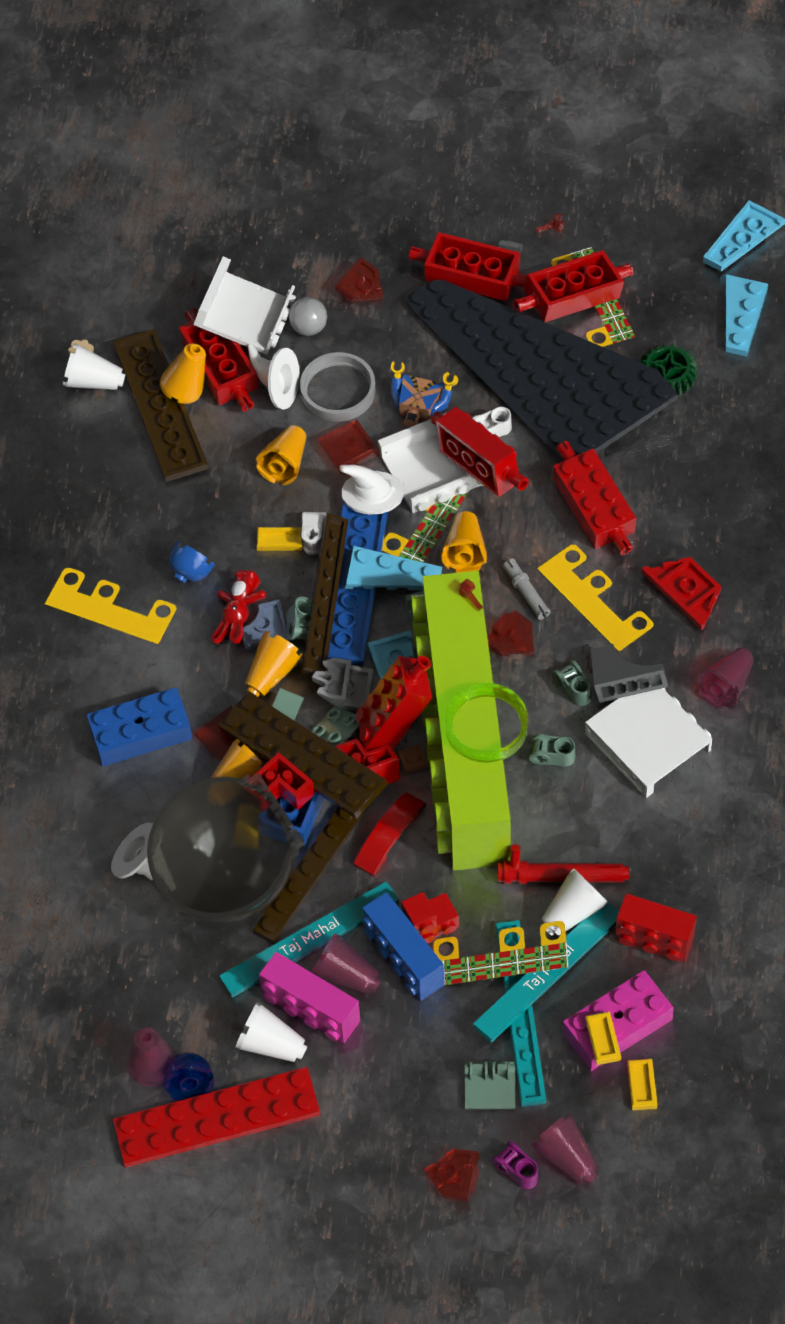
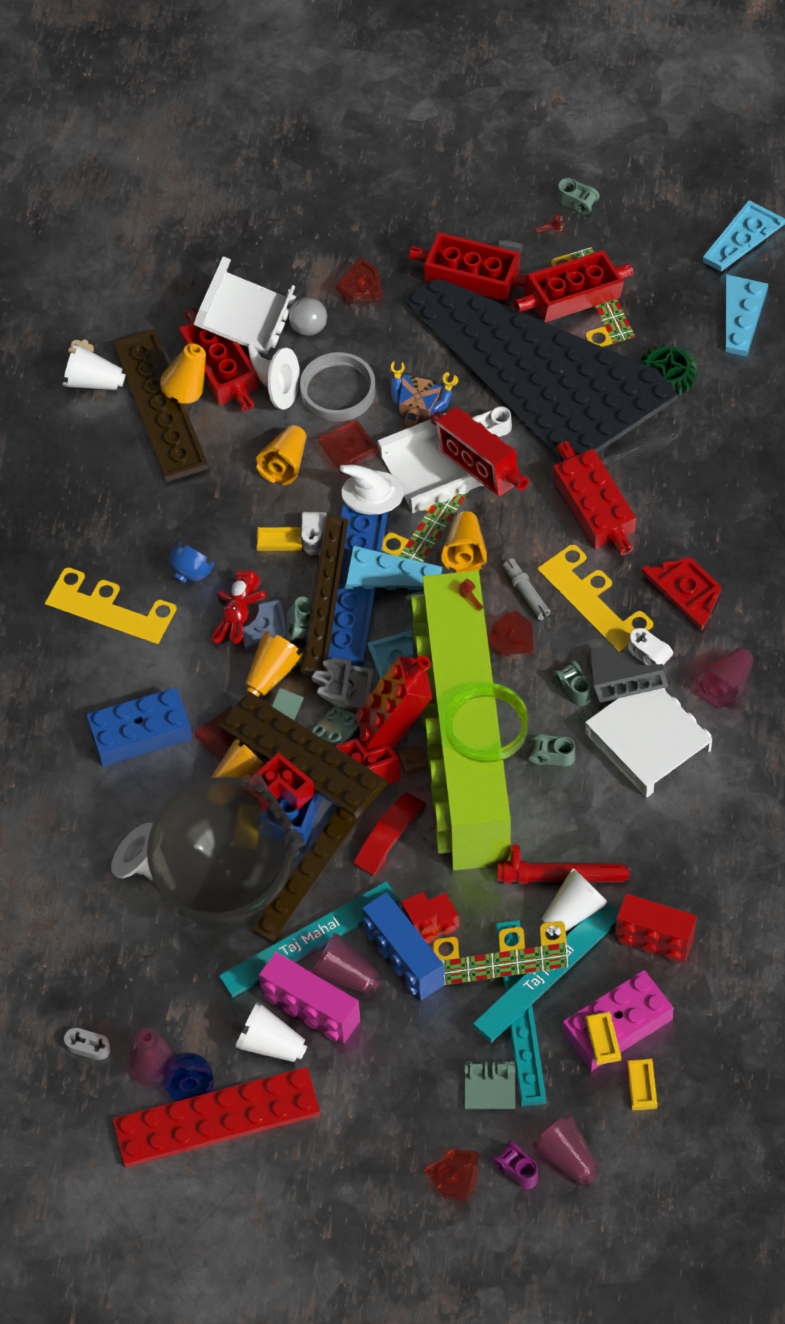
none -> light grey beam [64,1028,111,1060]
none -> sand green piece [557,178,600,215]
none -> white piece [628,628,673,665]

